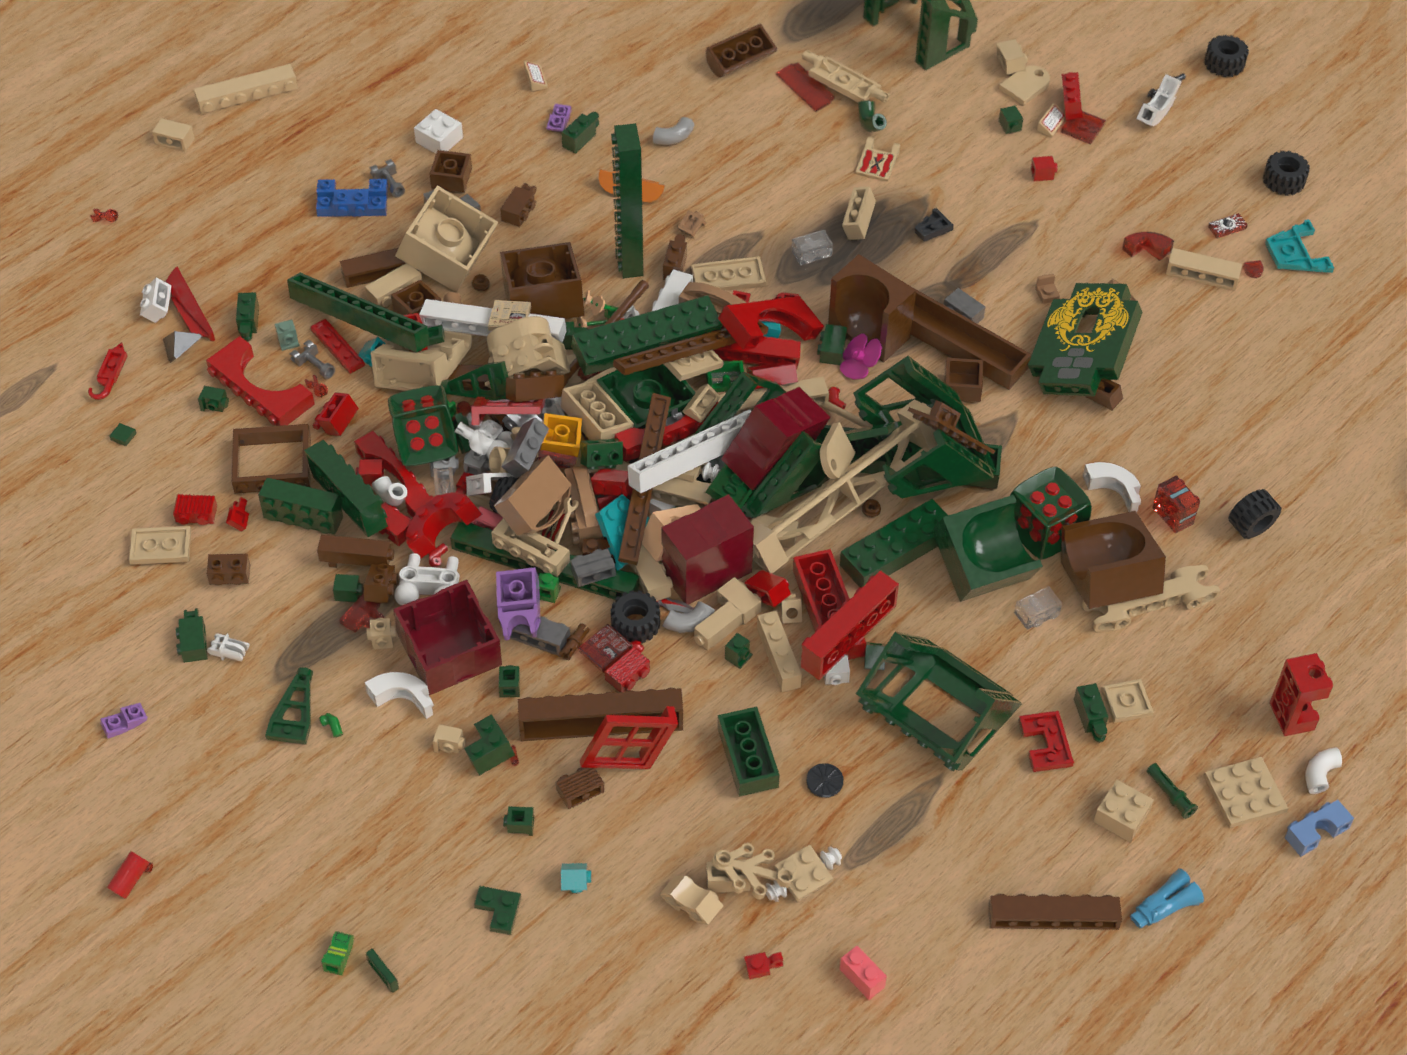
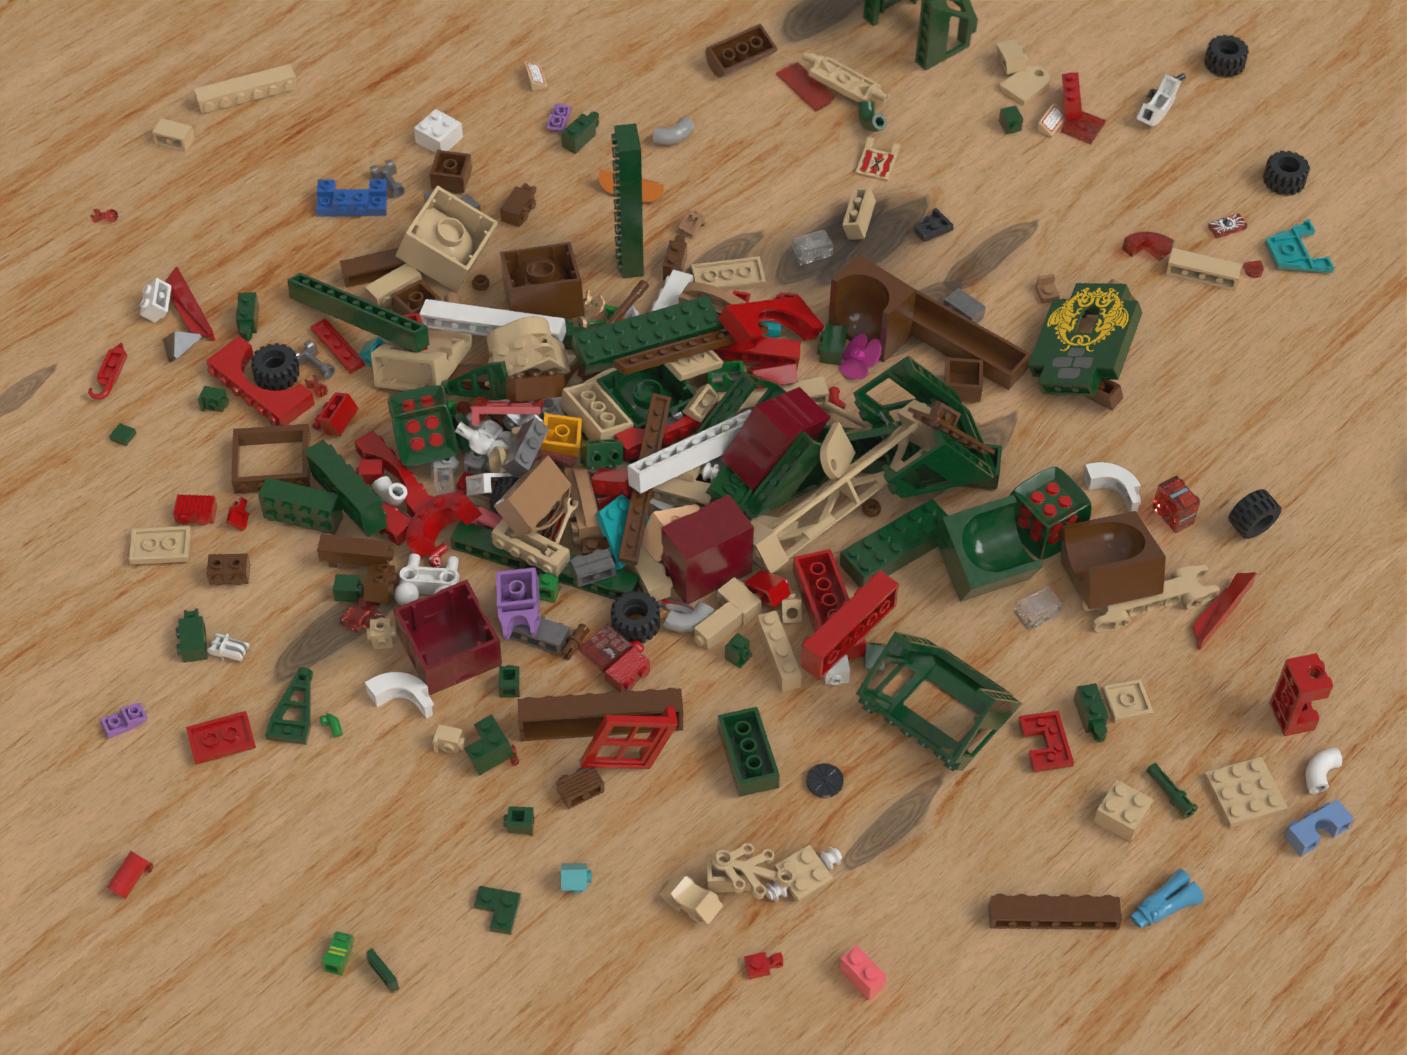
sand green brick [275,319,299,351] -> none
dark green tile [428,325,445,346] -> none
tan tile [488,300,531,331] -> none
red brick [1030,156,1058,182] -> none
none -> red plate [186,711,256,765]
none -> black tyre [251,343,300,391]
none -> red wedge [1193,572,1257,650]

